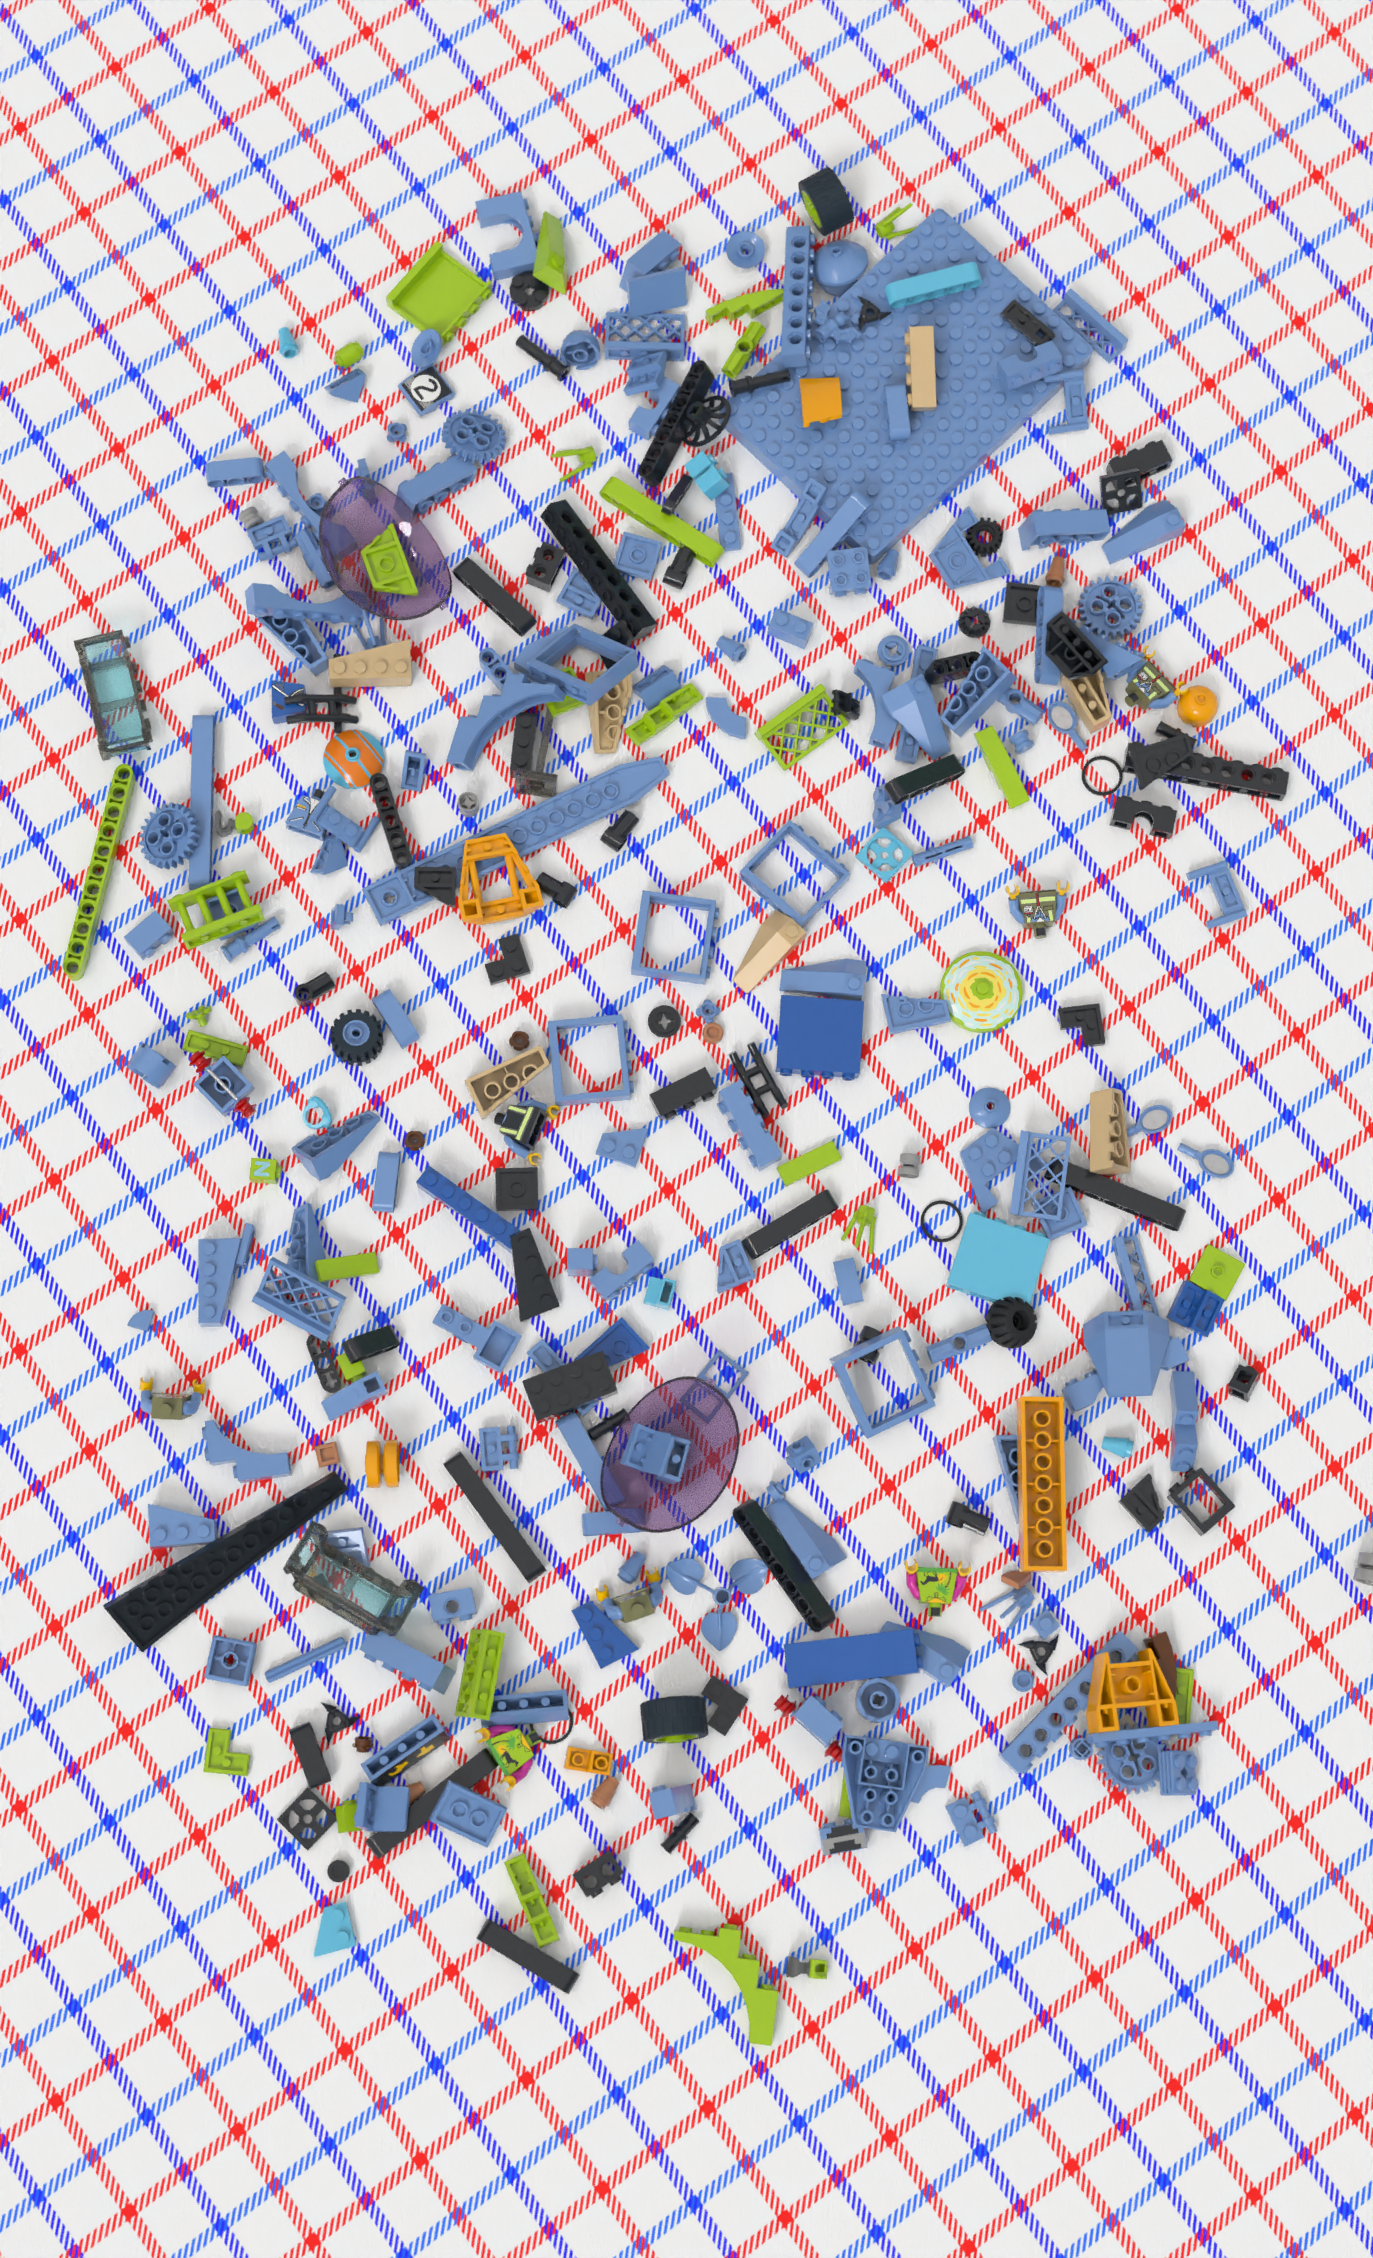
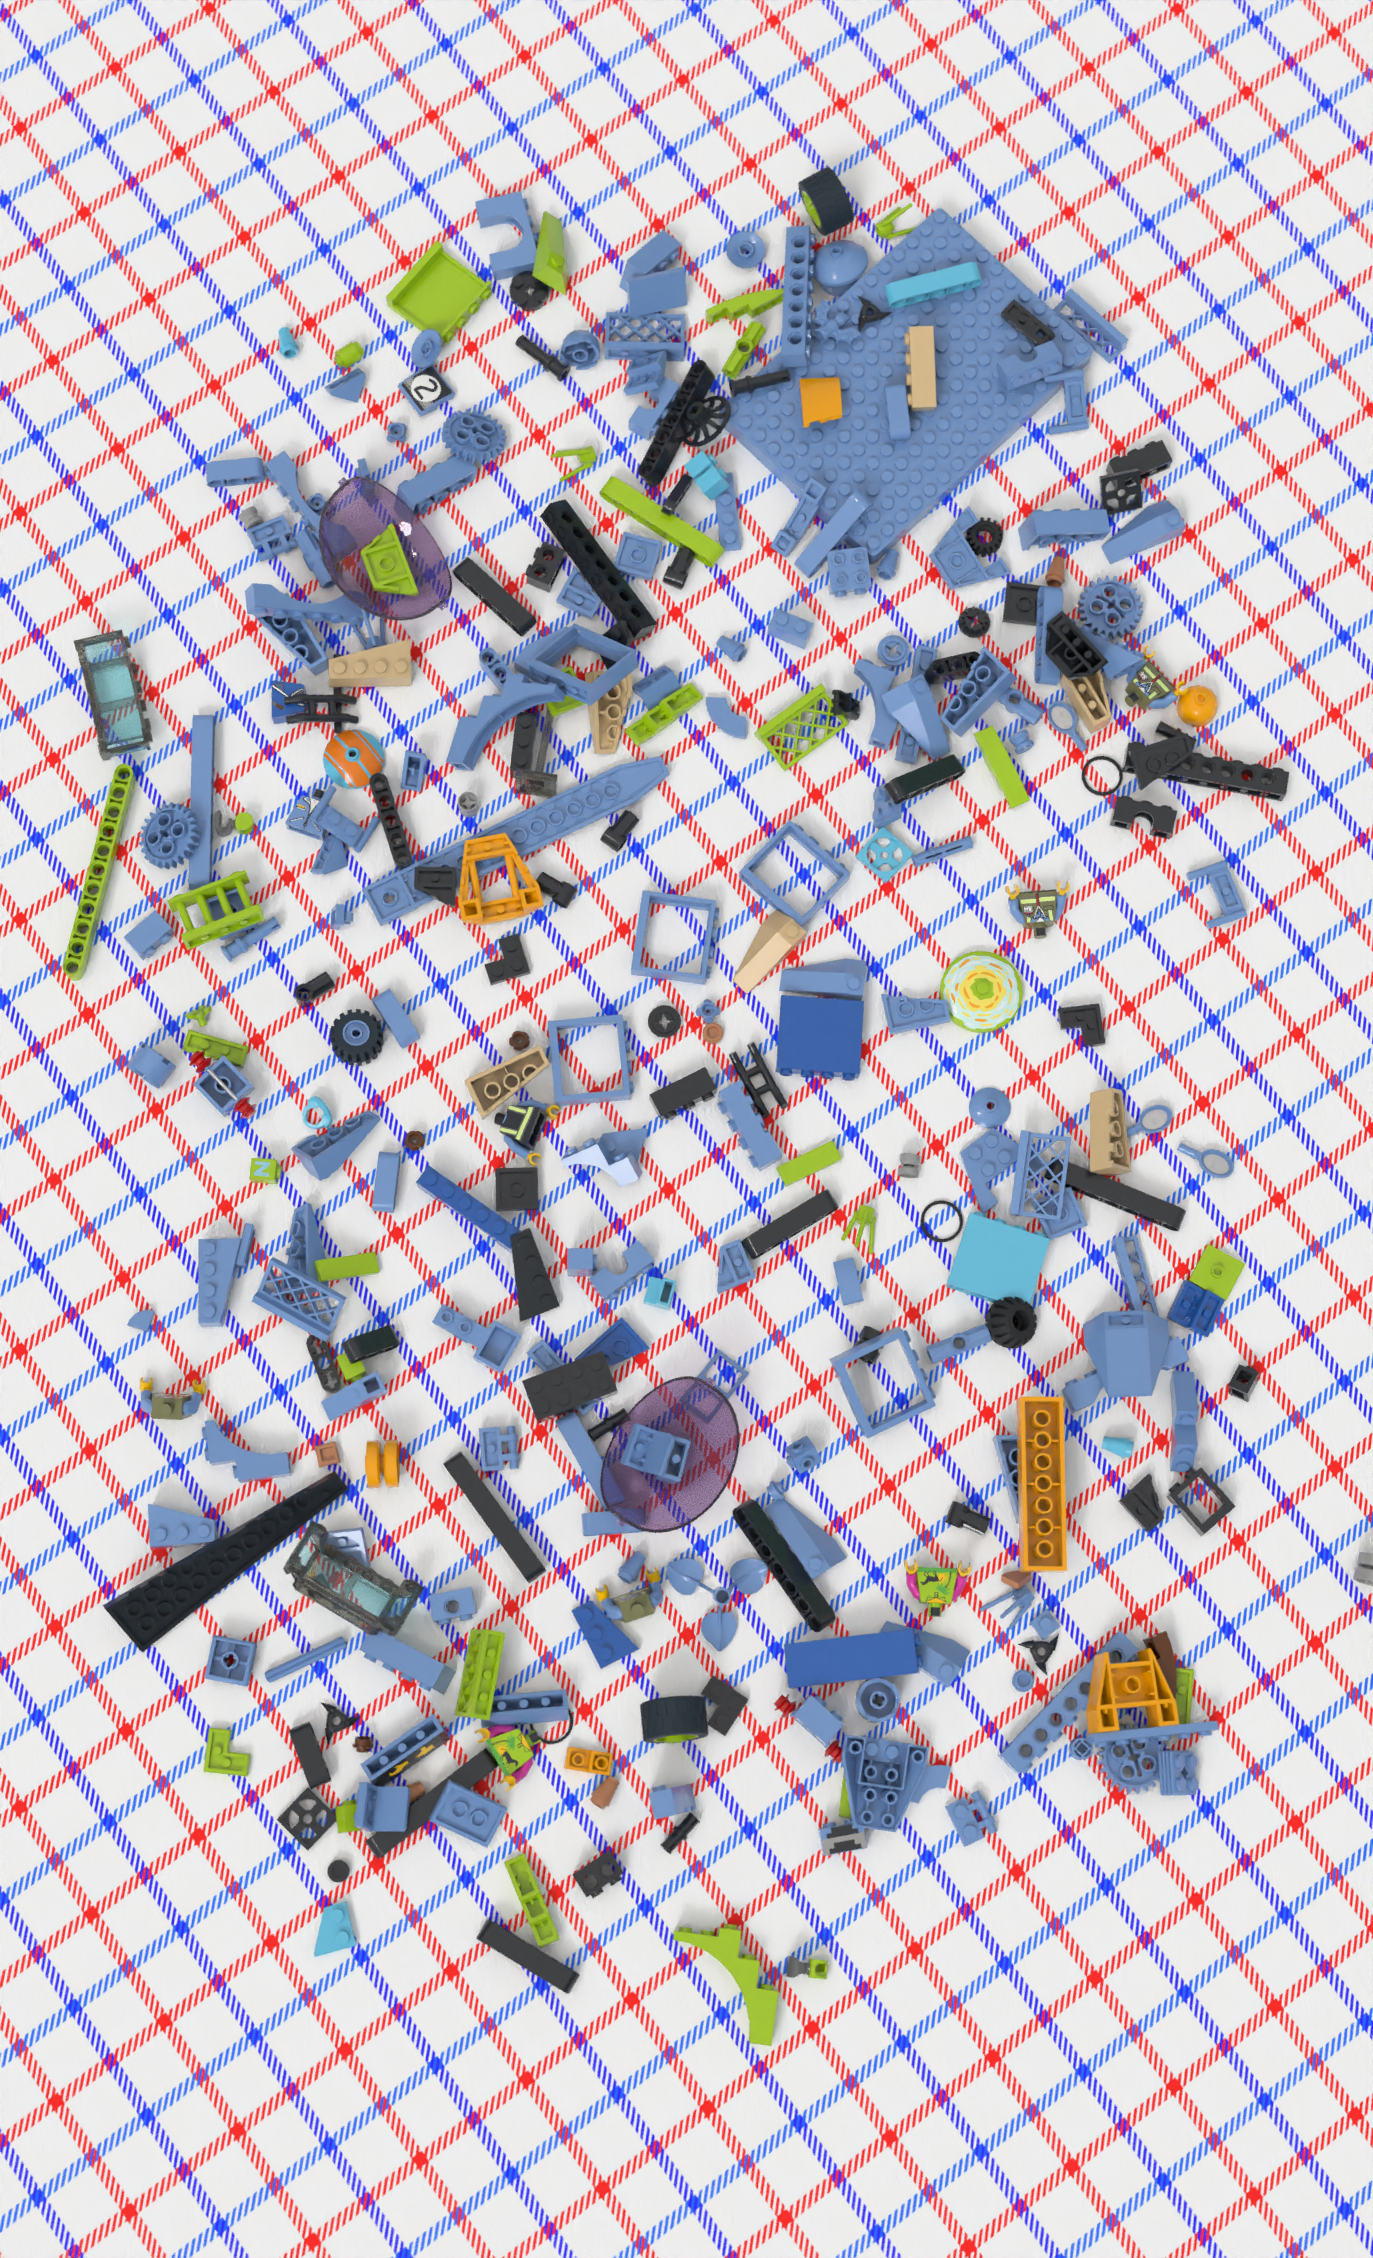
none -> arch [561,1137,643,1187]

